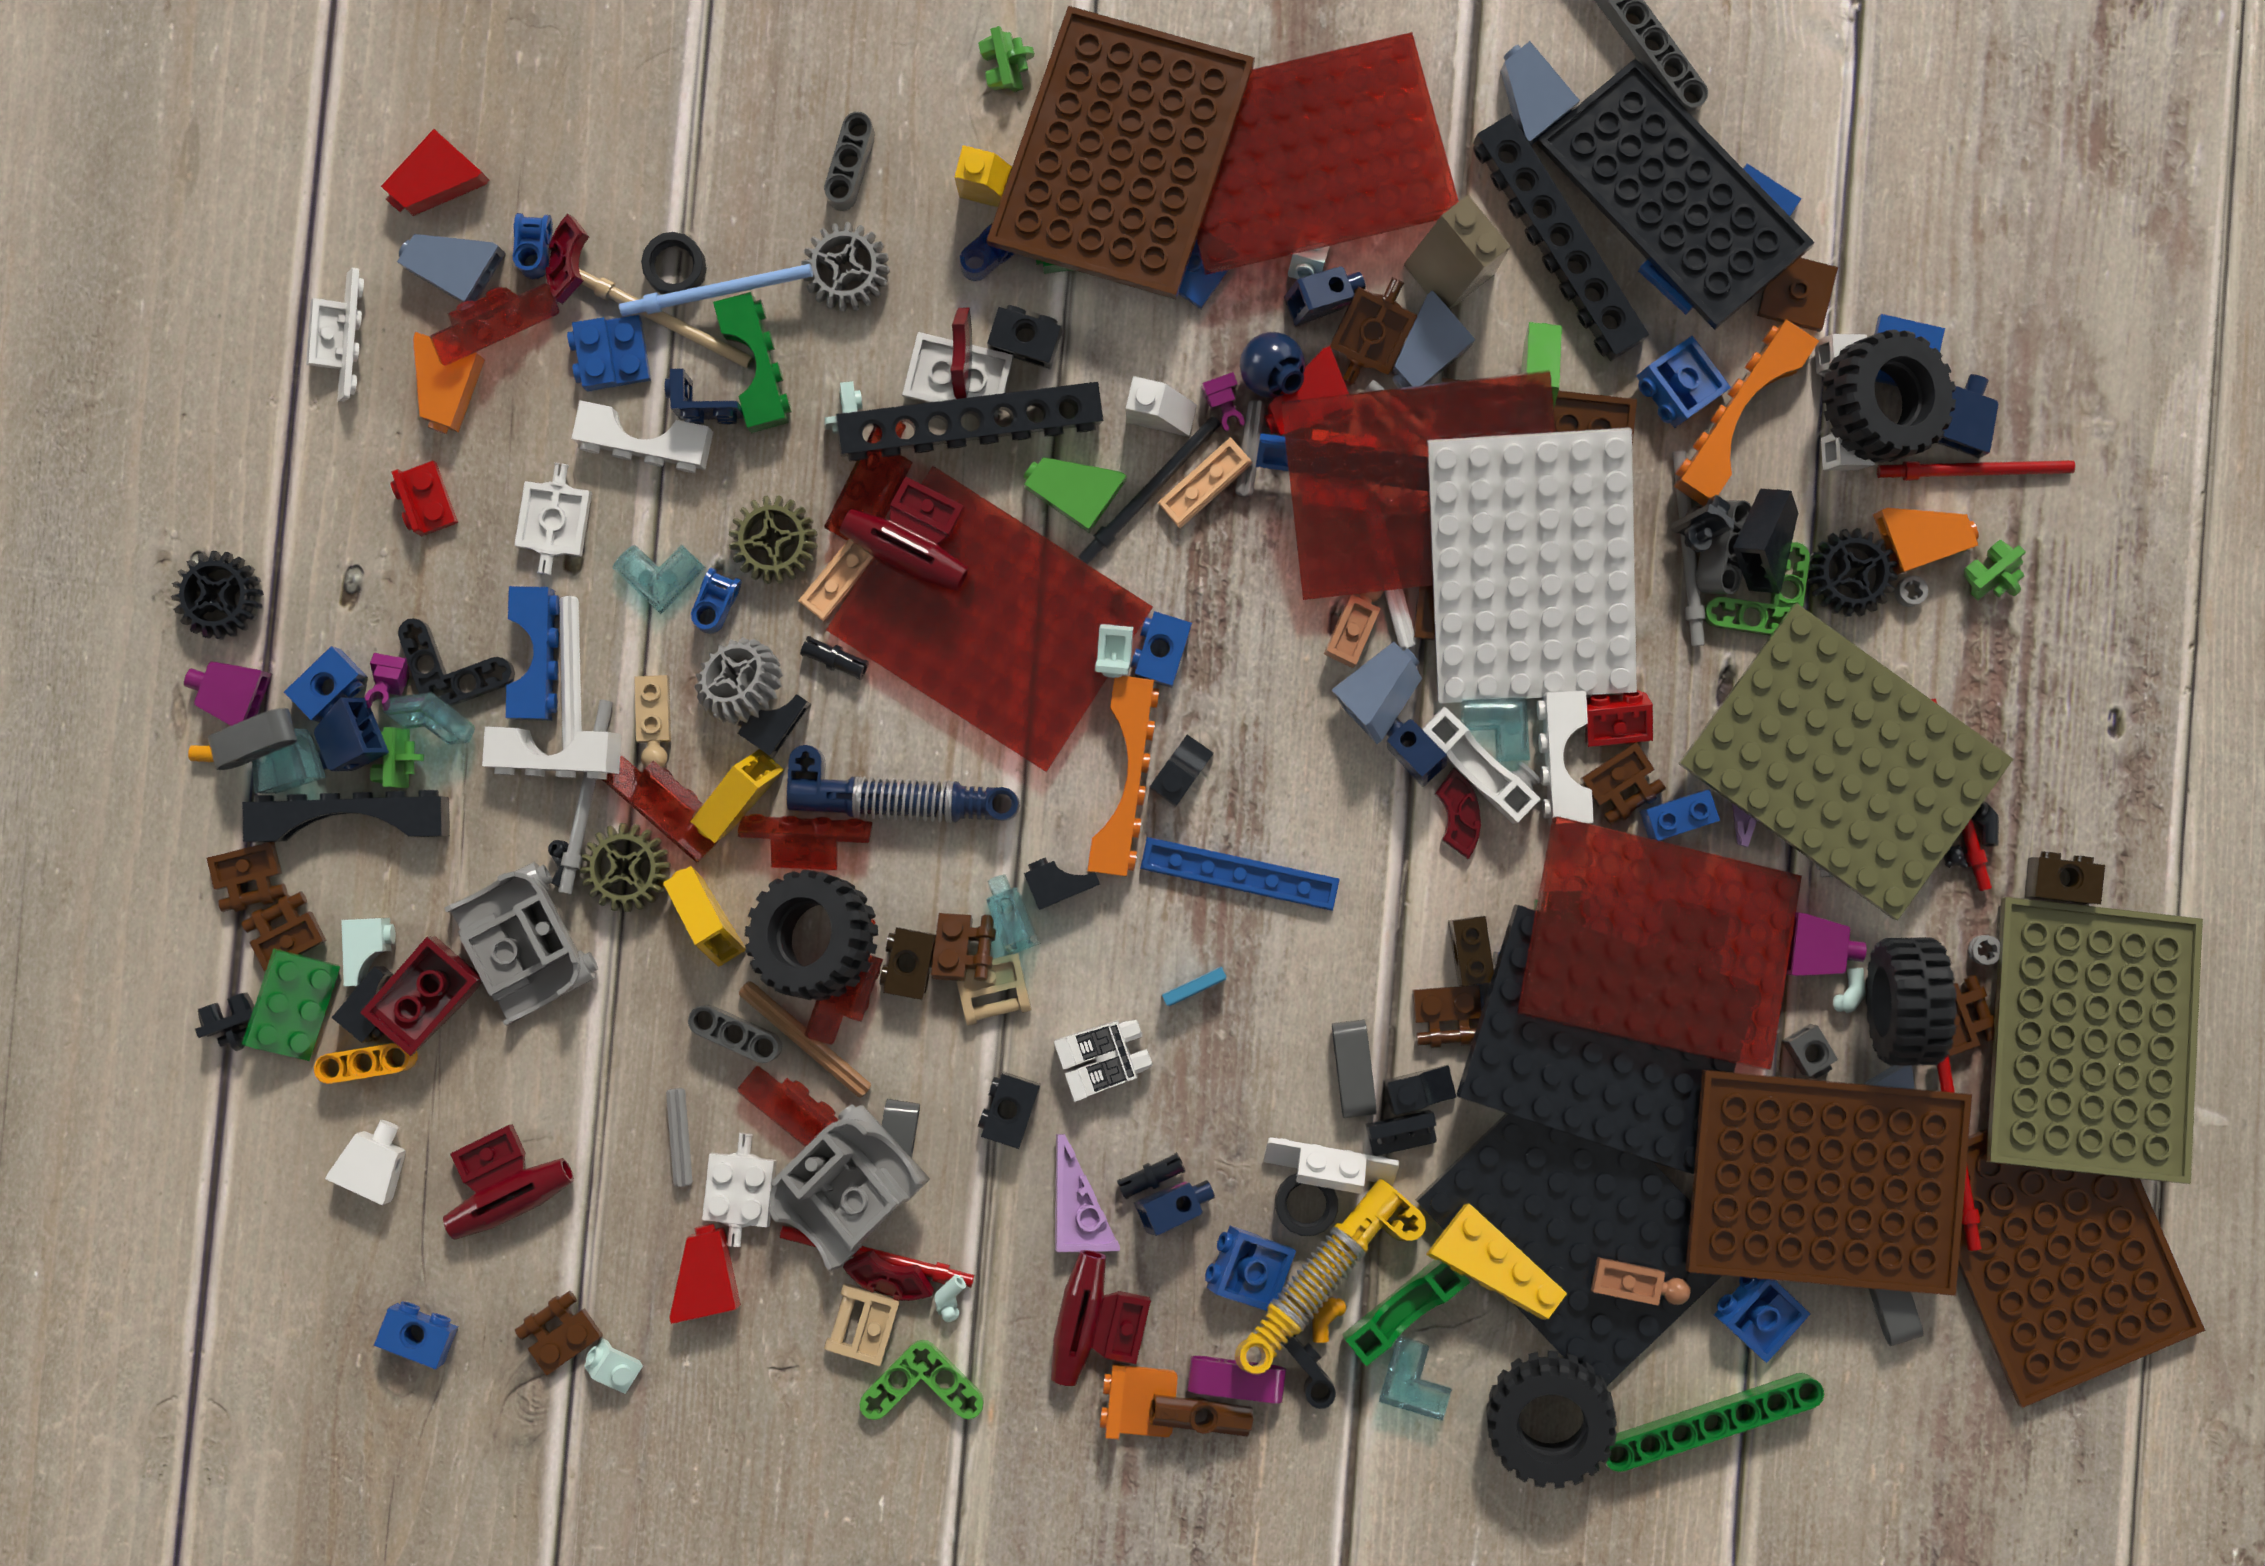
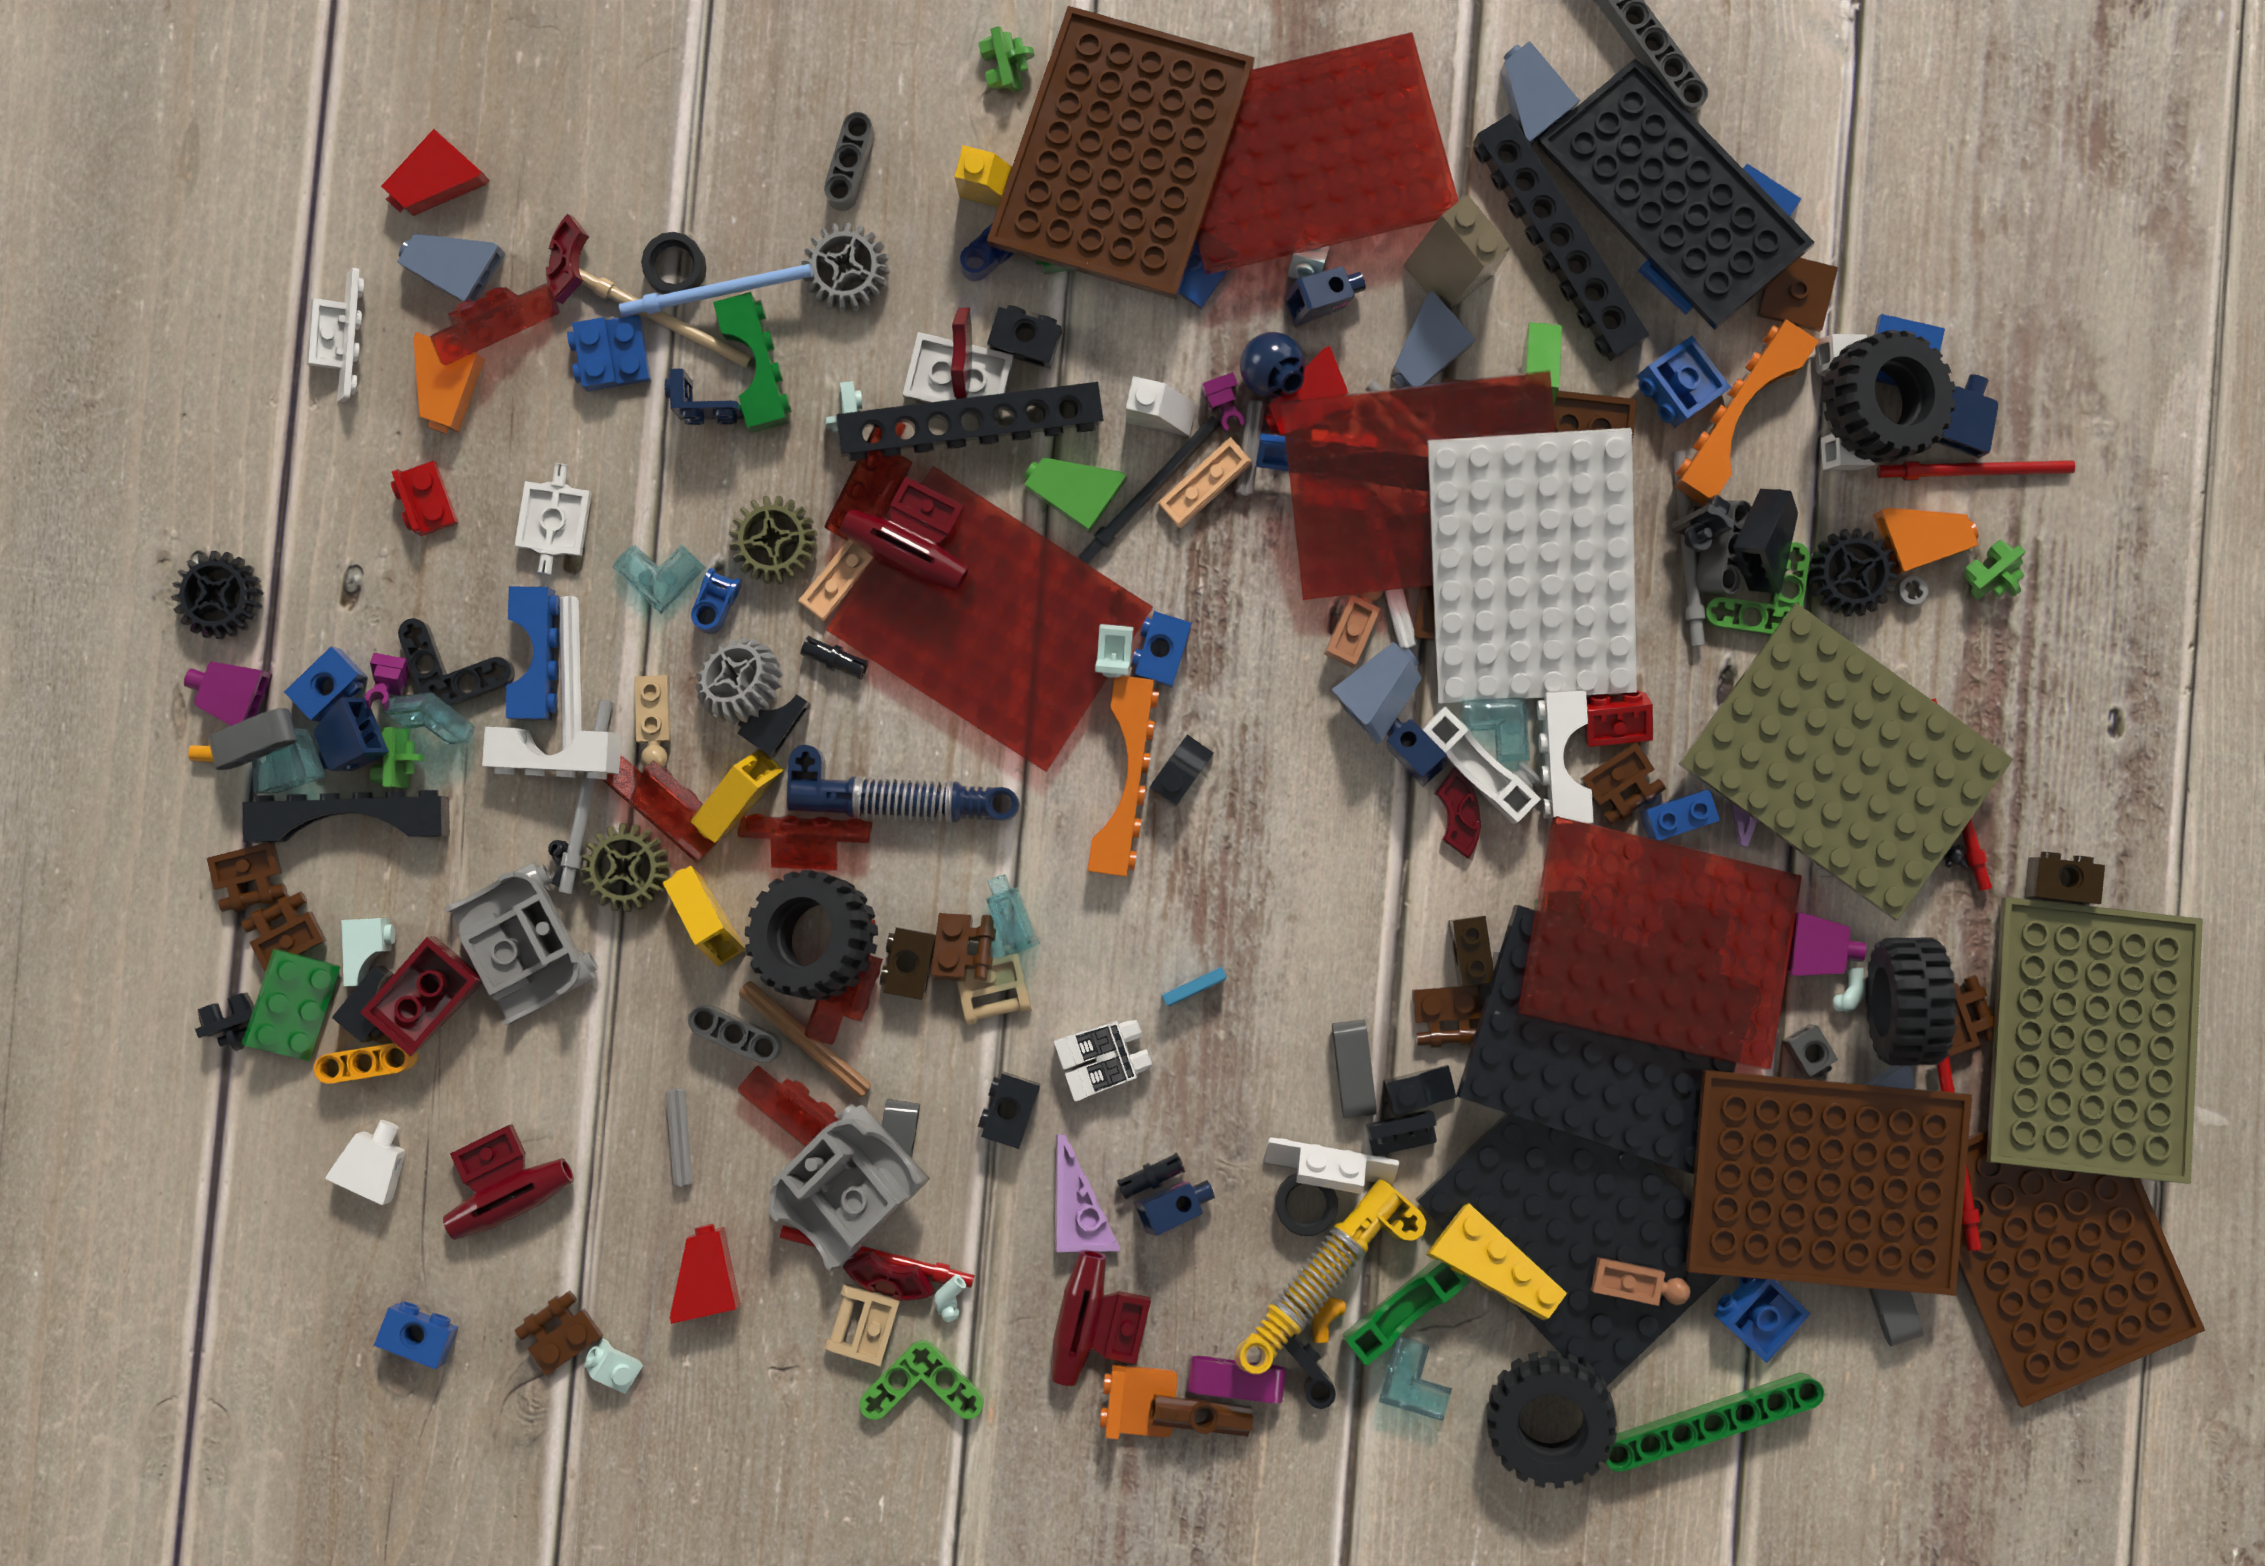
blue piece [512,213,553,280] -> none
white arch [571,400,713,473] -> none
white plate [702,1133,777,1247] -> none
black arch [1024,857,1100,910] -> none
blue tile [1140,837,1340,911] -> none
blue plate [1205,1225,1296,1311] -> none
reddish brown plate [1329,277,1418,384] -> none
light grey bush [1968,935,2000,965] -> none
black arm [1972,801,1999,847] -> none

